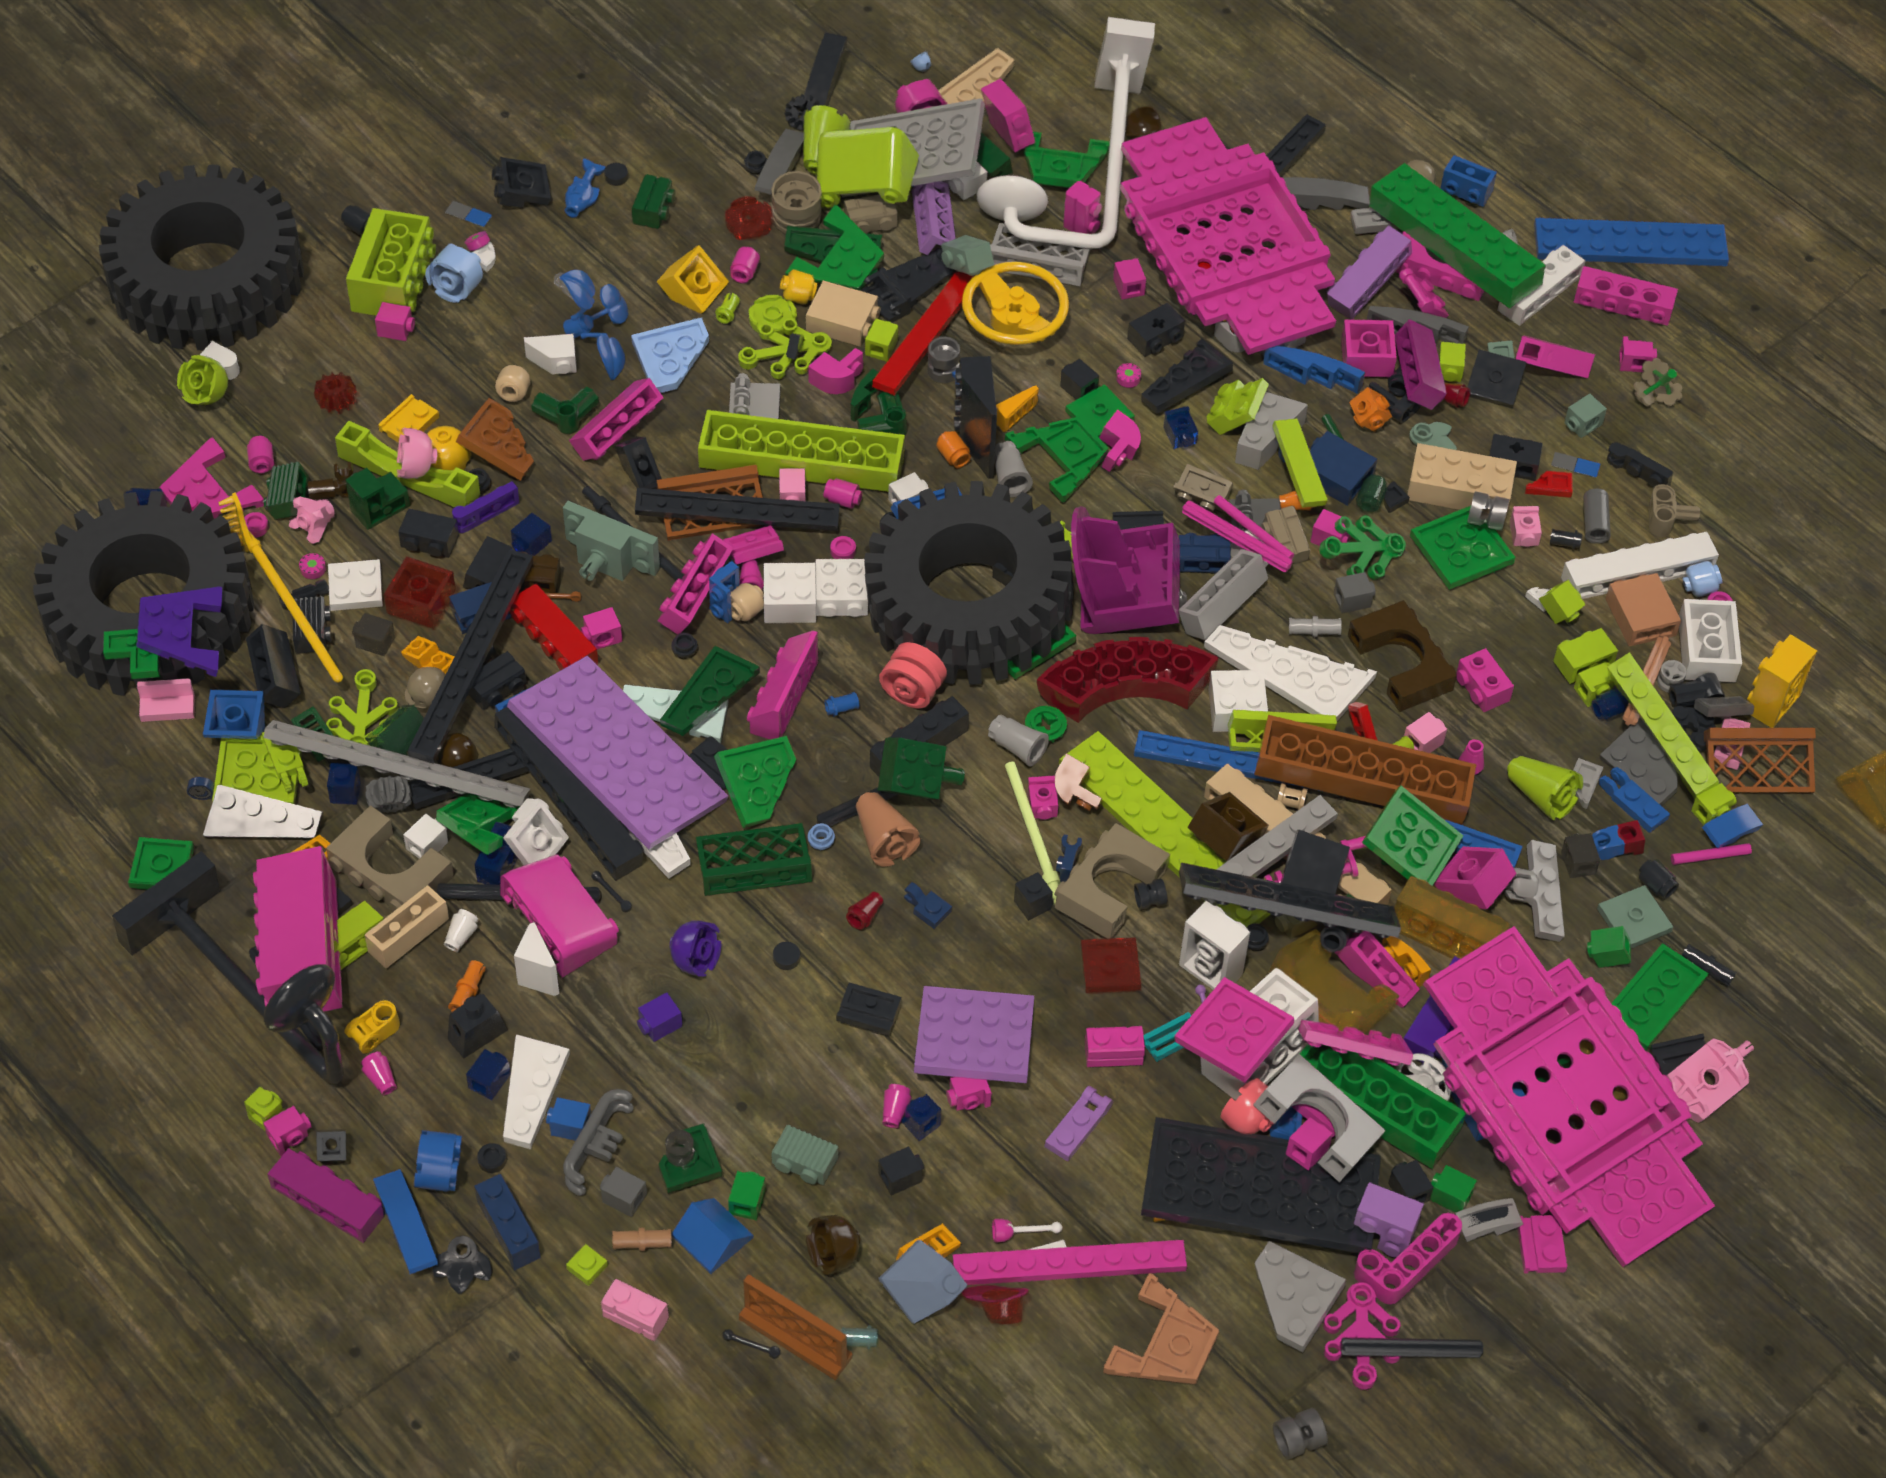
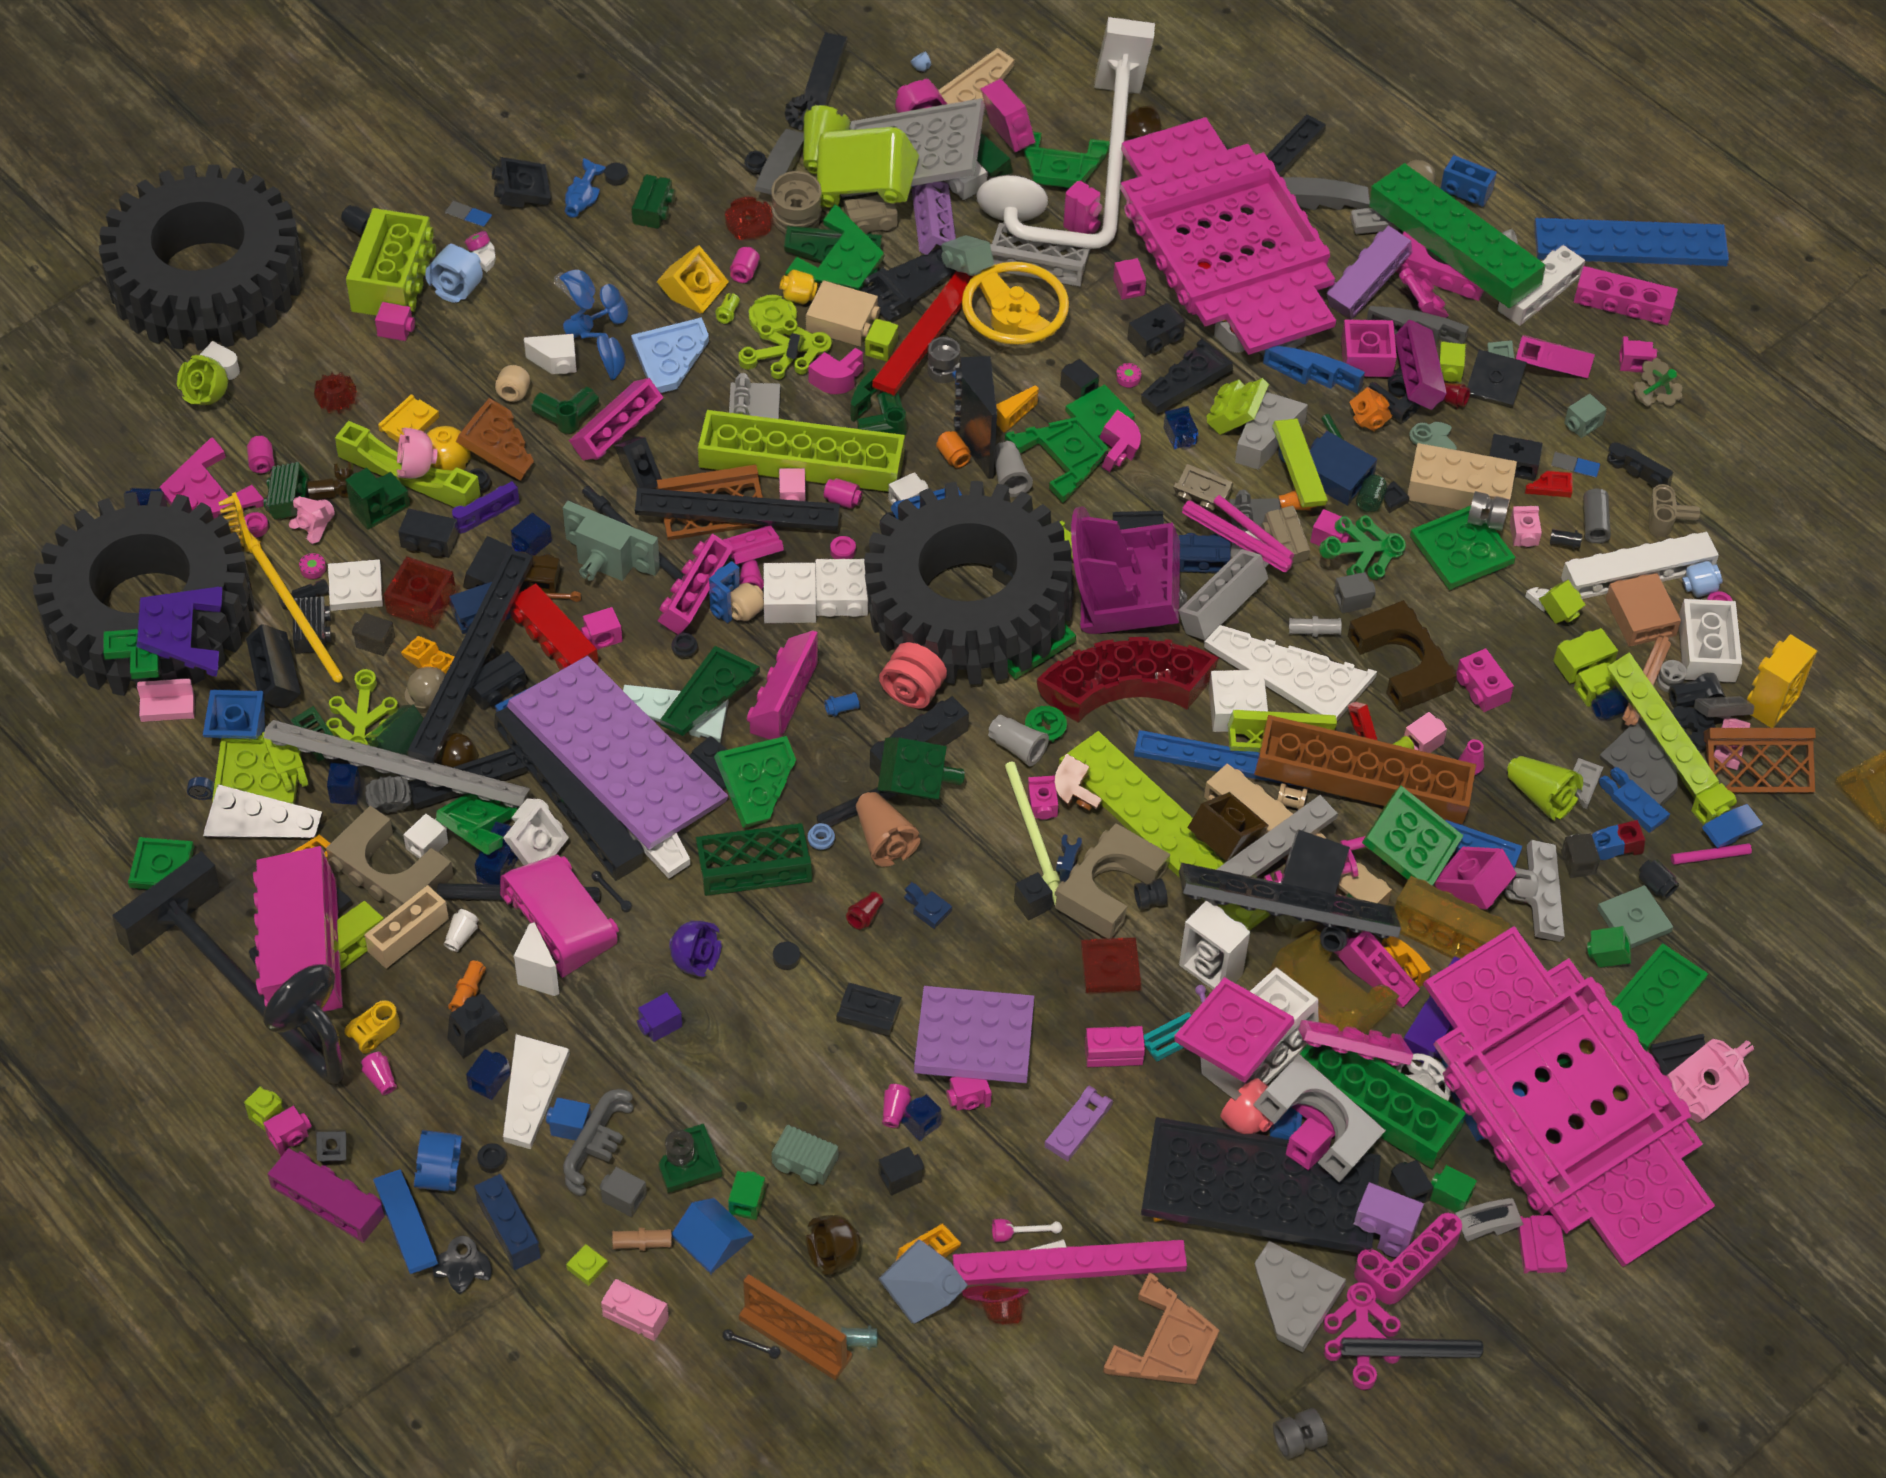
black plate [1246,923,1269,950] -> none
black pin [1681,943,1737,987] -> none

